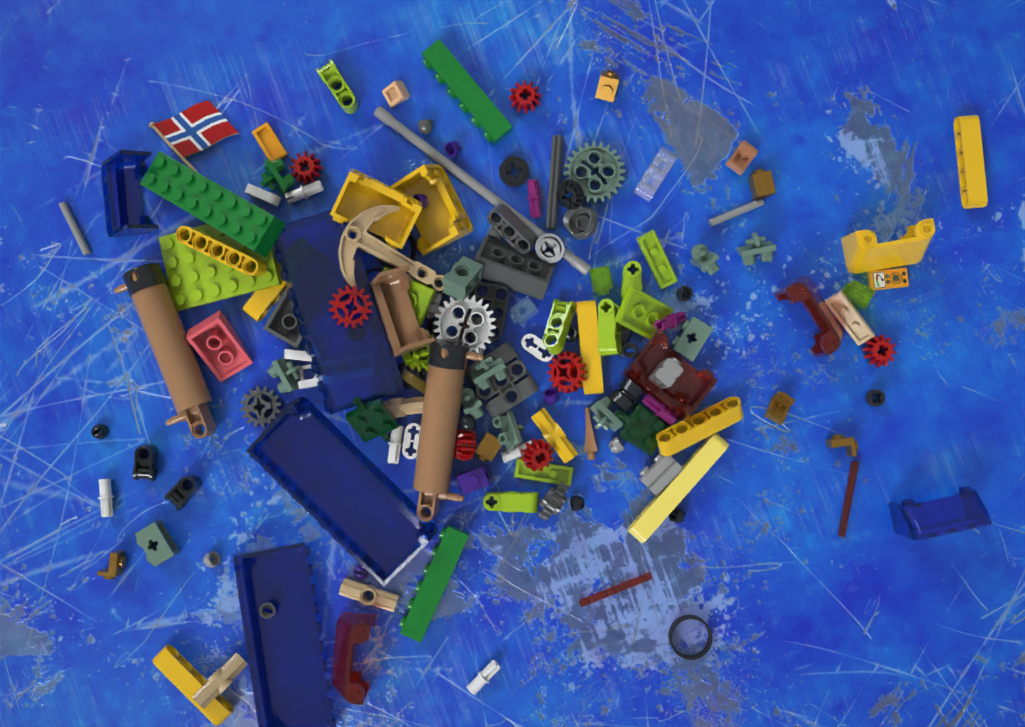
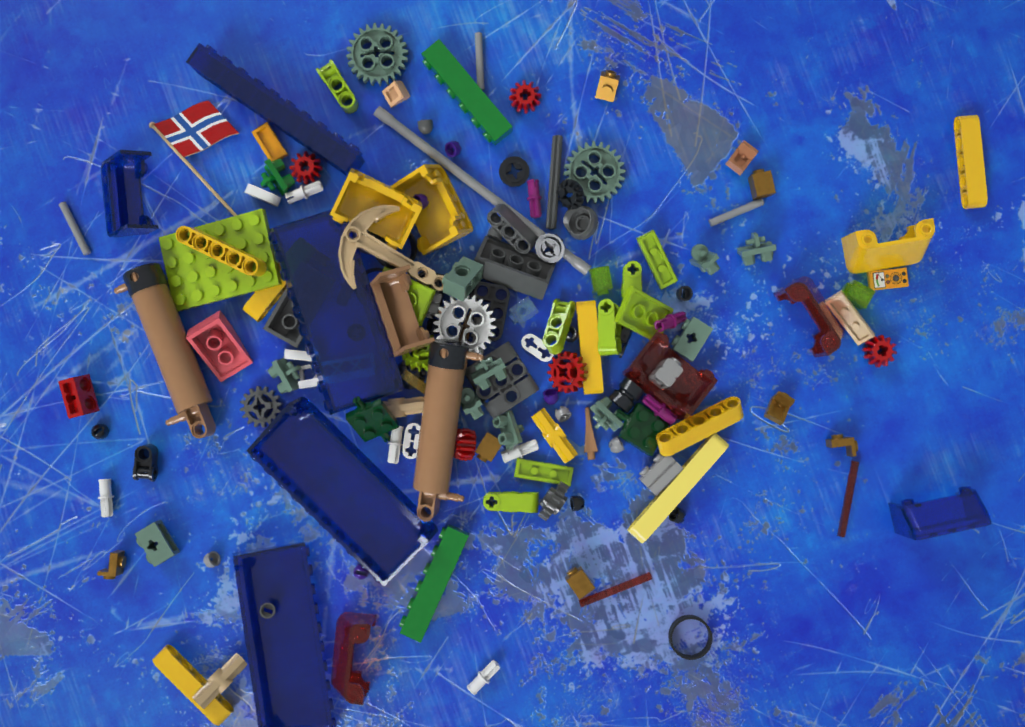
green brick [140,151,286,258] -> none
black piece [164,475,202,511] -> none
red gear [328,285,372,328] -> none
tan piece [339,578,400,612] -> none
dark purple torso [454,463,494,495] -> none
black hinge [459,414,476,431] -> none
red gear [521,438,554,472] -> none
black hinge [622,343,638,358] -> none
clear beam [633,146,678,202] -> none
black bush [865,389,885,407] -> none
none -> red brick [58,374,100,419]
none -> clear blue brick [186,43,365,176]
none -> sand green gear [346,23,409,86]
none -> light grey bar [475,32,485,91]
none -> light grey hinge [555,406,572,422]
none -> pearl gold brick [565,566,595,600]

